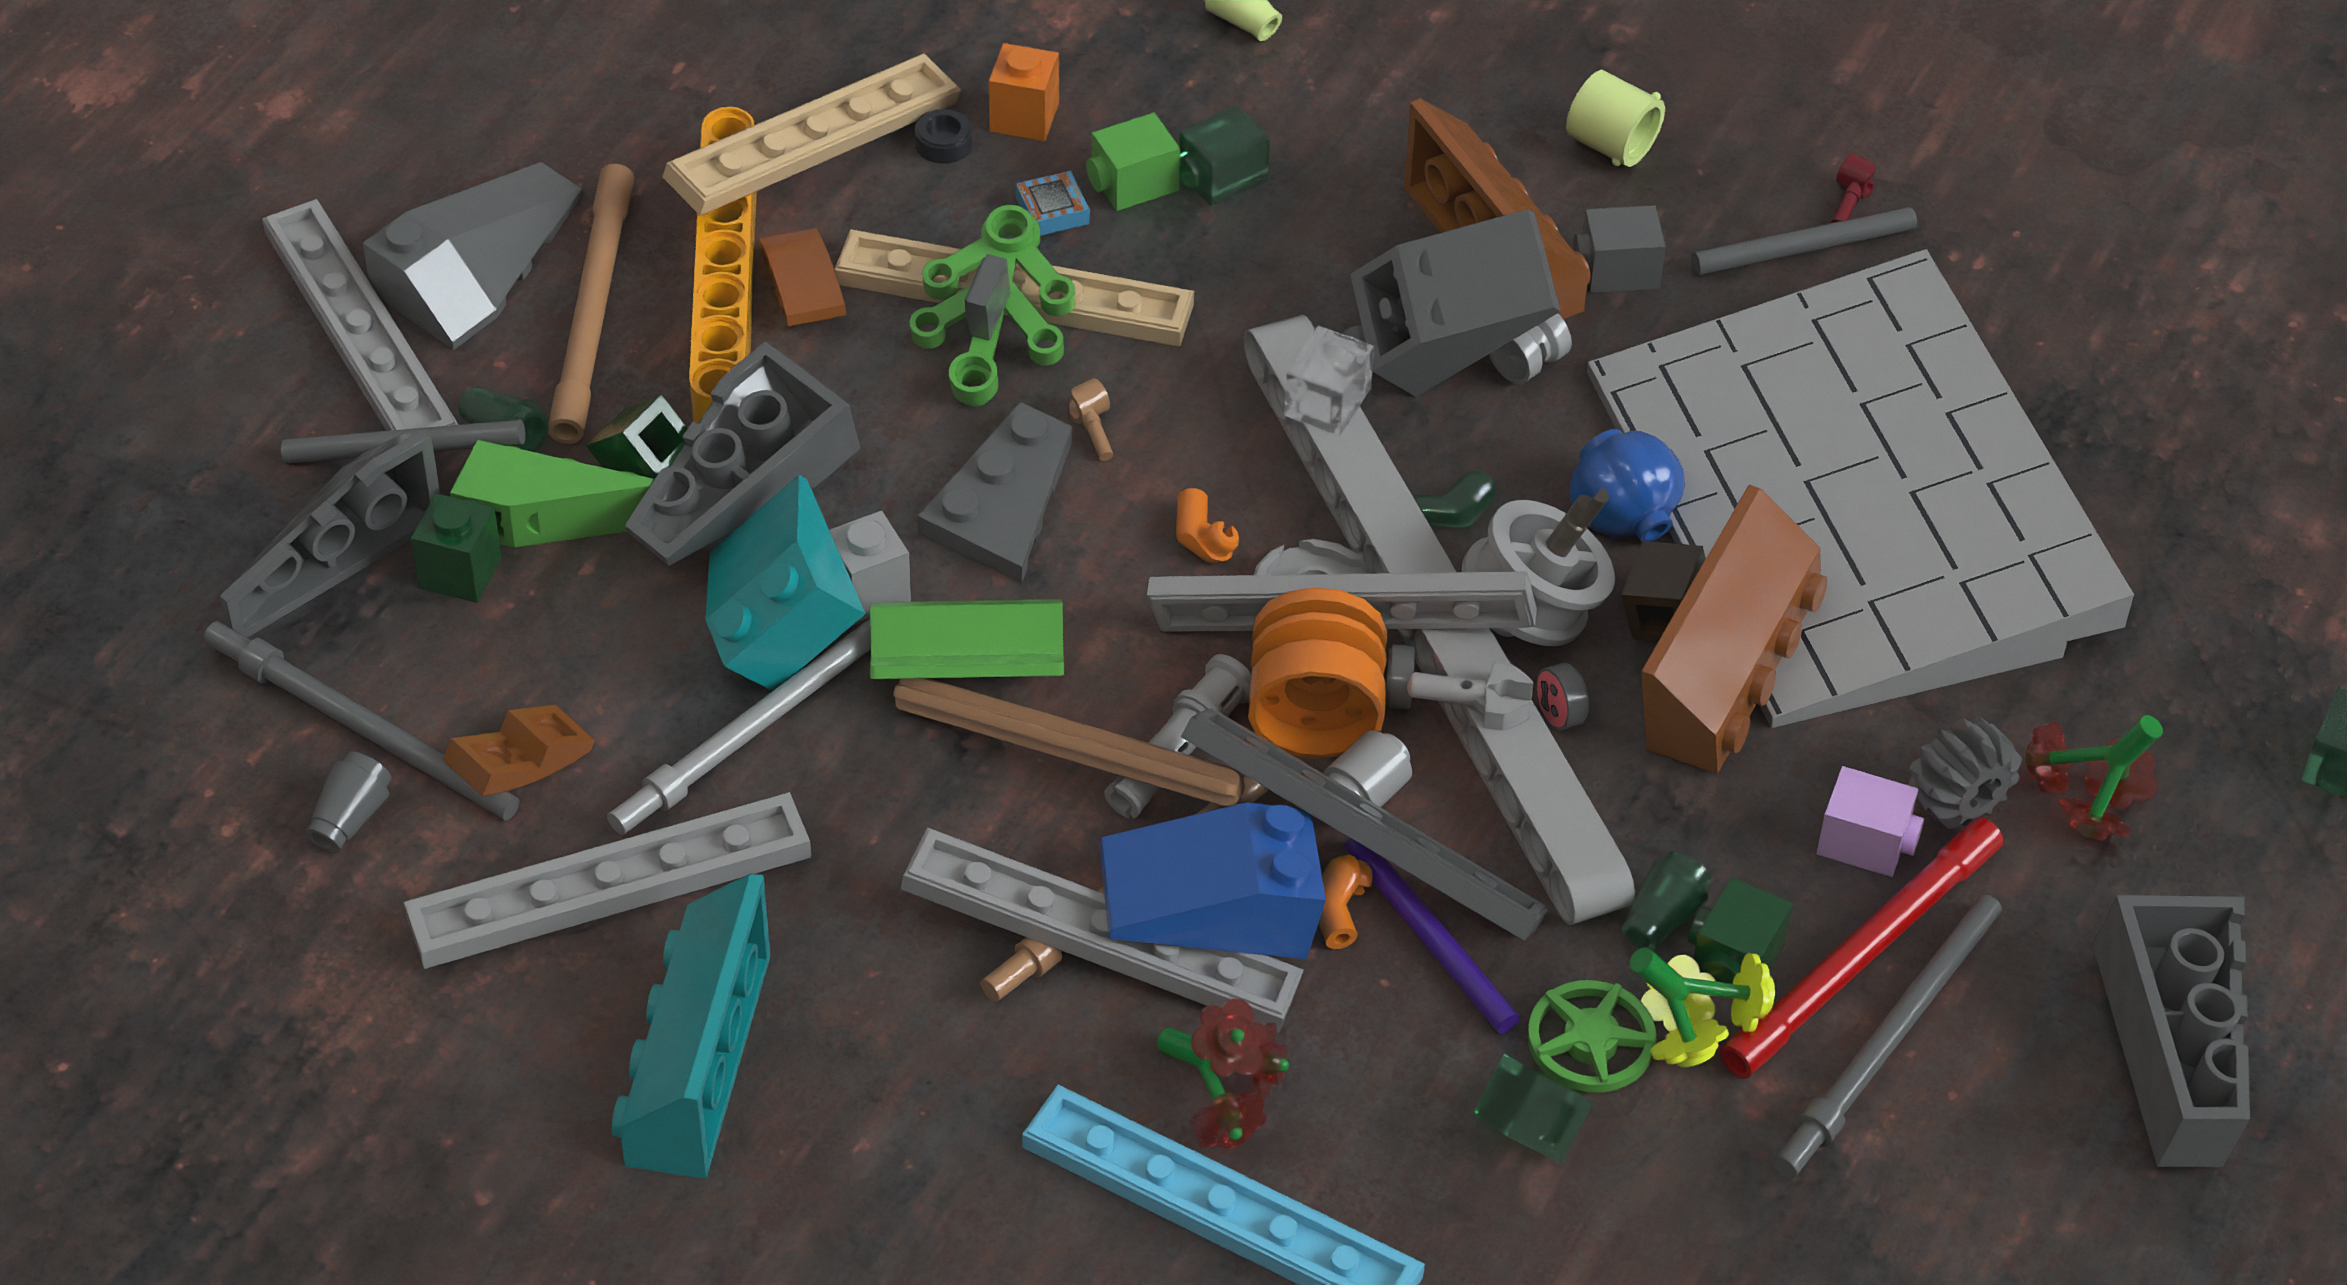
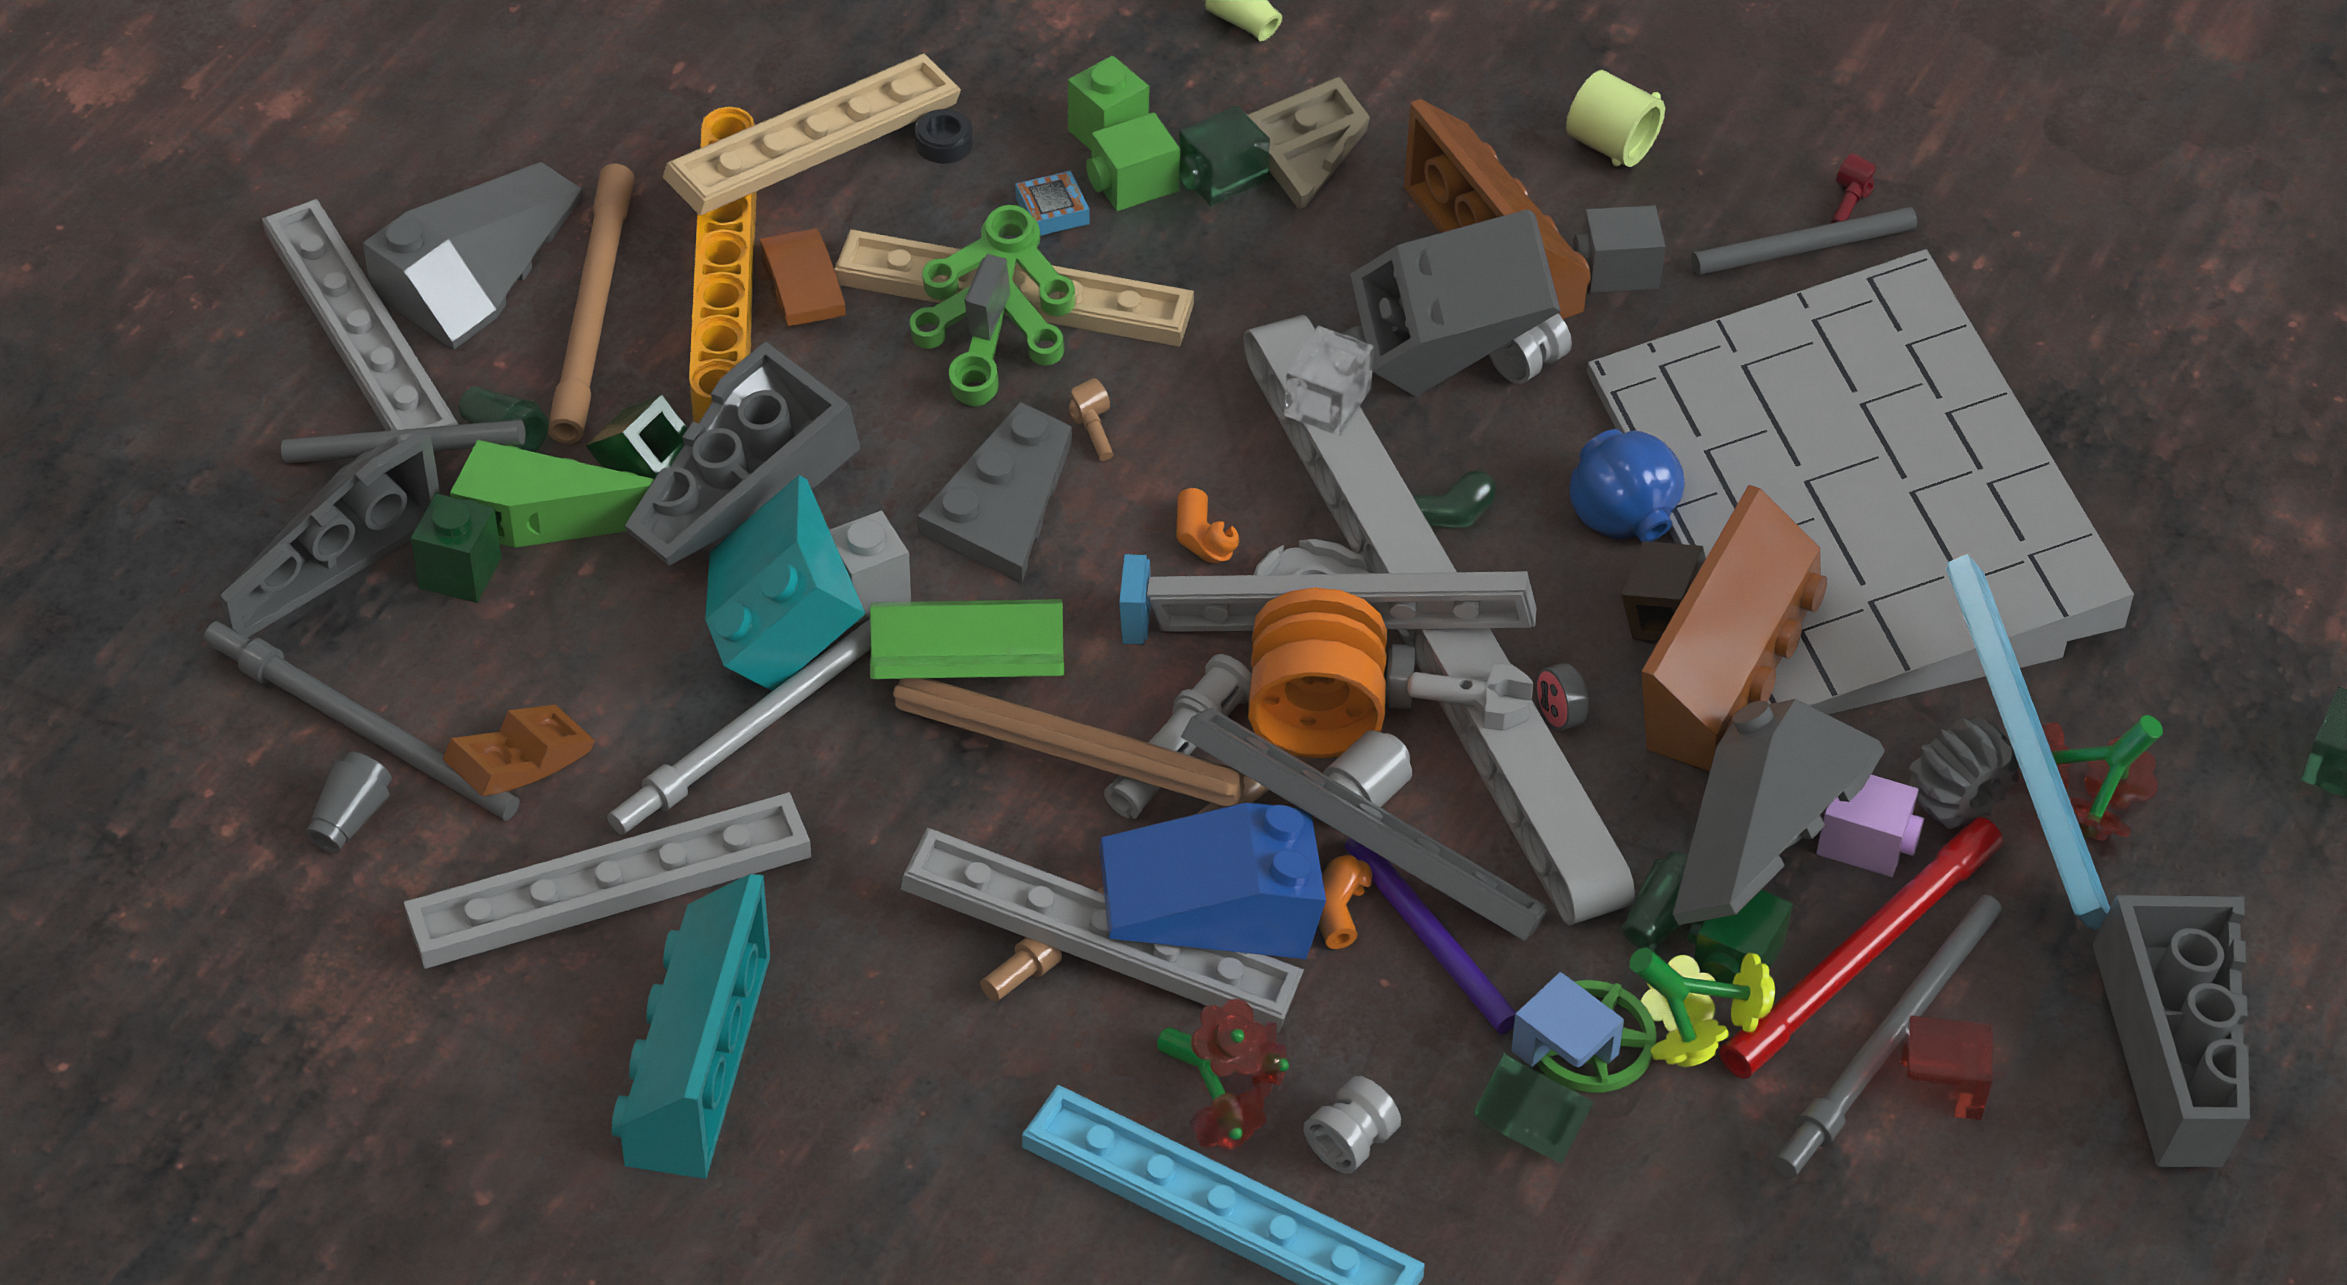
orange brick [989,43,1059,141] -> none
light grey wheel [1462,487,1615,646] -> none
none -> bright green brick [1068,55,1149,151]
none -> dark azure tile [1119,554,1151,644]
none -> dark tan wing [1240,77,1370,210]
none -> light grey wheel [1304,1076,1401,1173]
none -> medium blue panel [1511,972,1624,1067]
none -> dark grey wedge [1673,699,1885,925]
none -> clear red panel [1901,1015,1993,1120]
none -> medium azure tile [1946,554,2110,931]

